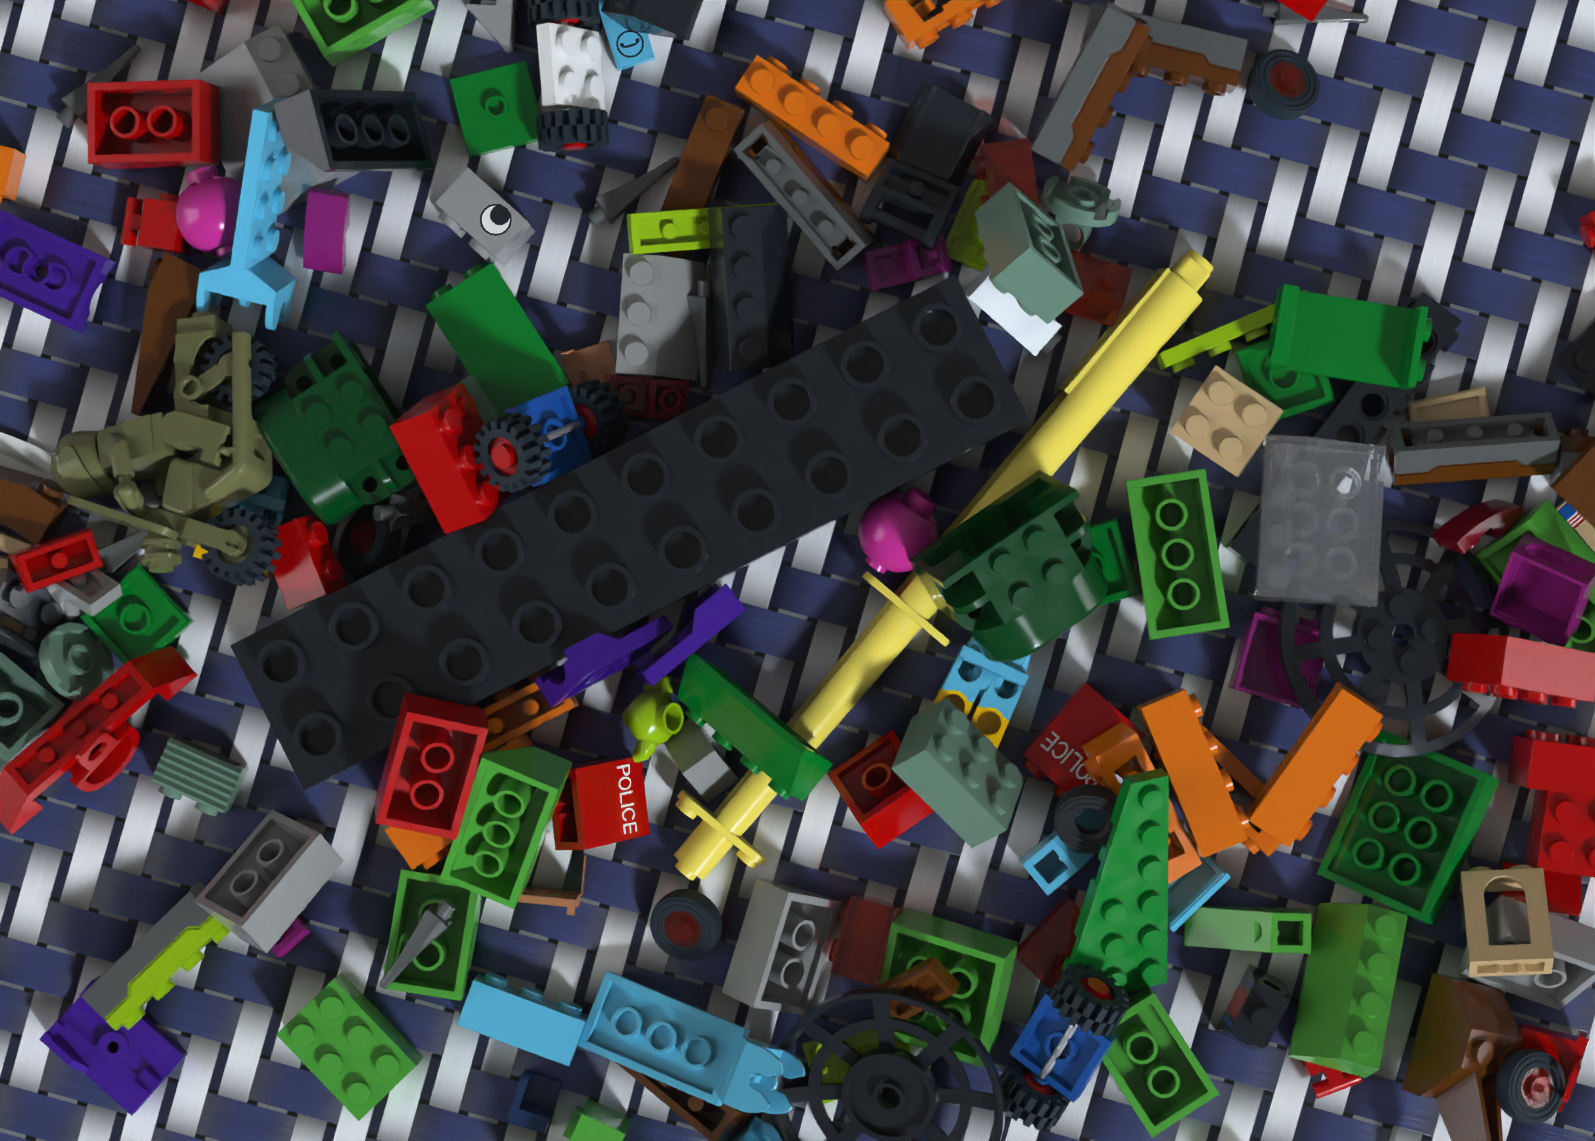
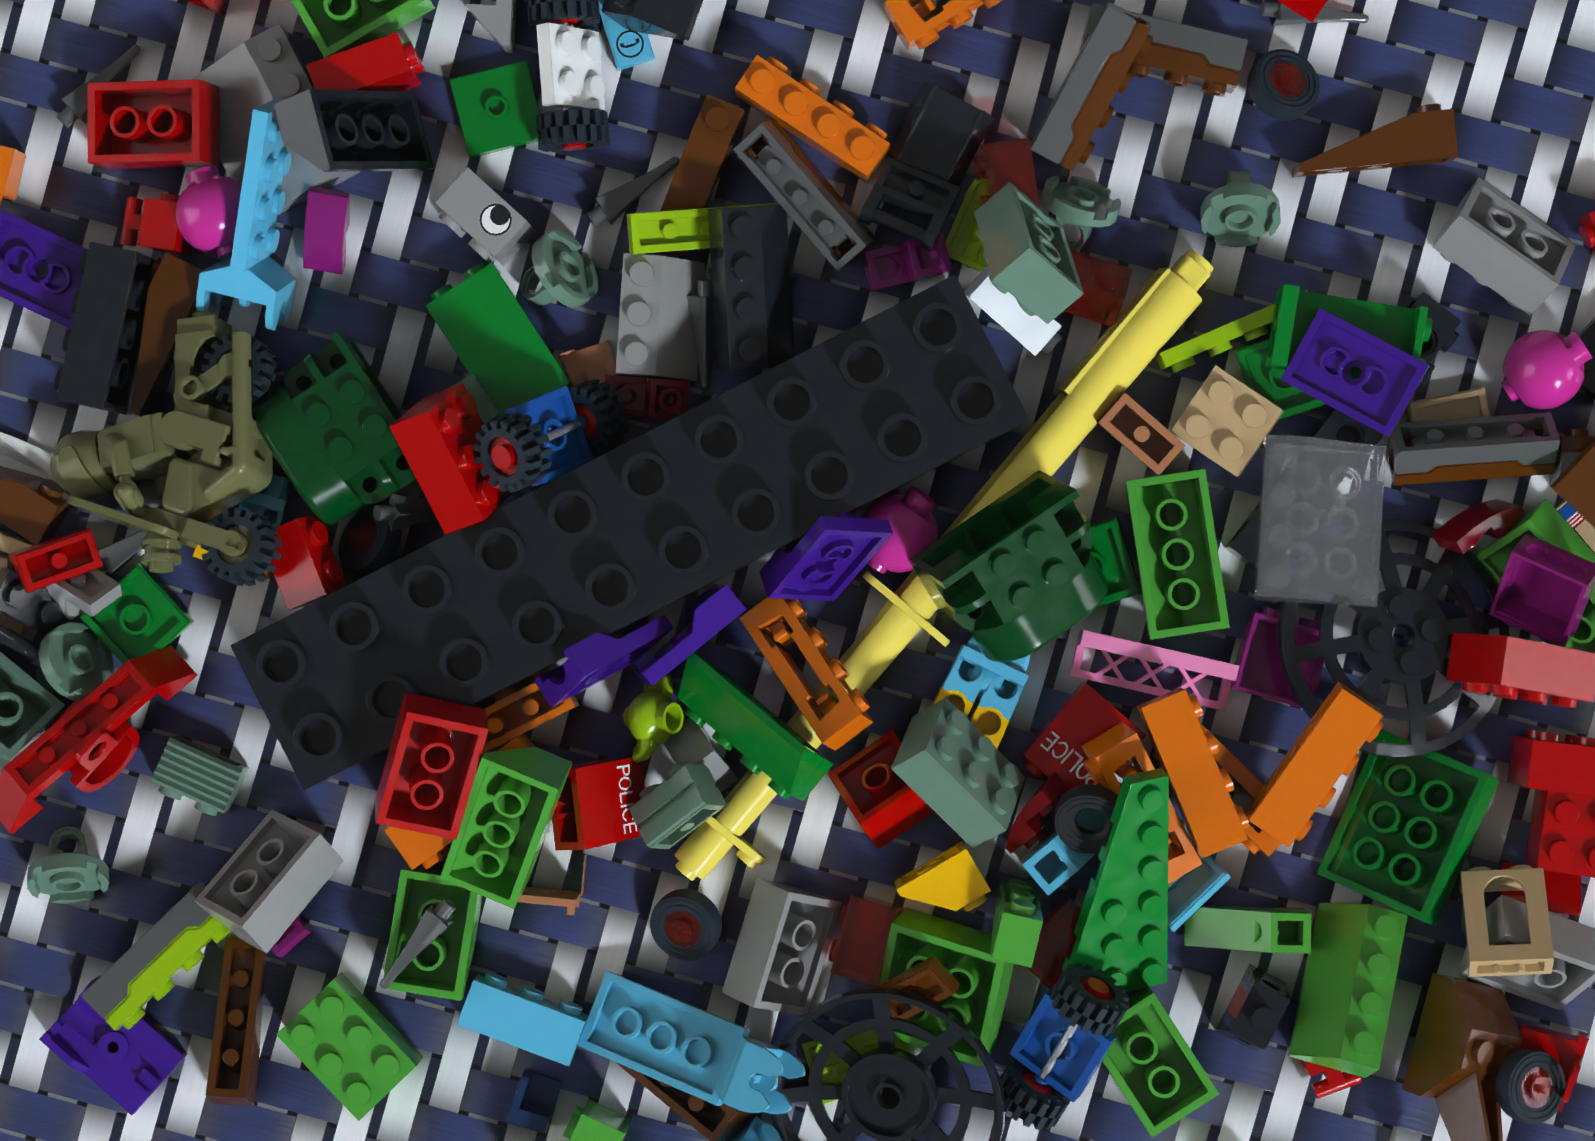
none -> sand green tile [27,826,109,904]
none -> black slope [54,242,156,415]
none -> reddish brown slope [205,938,266,1106]
none -> red brick [306,32,425,91]
none -> sand green tile [520,230,599,308]
none -> sand green brick [629,762,726,849]
none -> orange brick [739,597,873,751]
none -> dark purple piece [759,509,893,601]
none -> yellow slope [894,841,991,912]
none -> bright green slope [990,879,1043,968]
none -> dark red slope [1006,772,1066,854]
none -> bright pink fence [1069,629,1239,711]
none -> nougat brick [1098,393,1186,476]
none -> sand green tile [1200,170,1281,247]
none -> dark purple piece [1280,308,1430,437]
none -> reddish brown slope [1292,104,1458,178]
none -> light grey slope [1433,177,1576,316]
none -> dark pink brick [1501,330,1593,409]

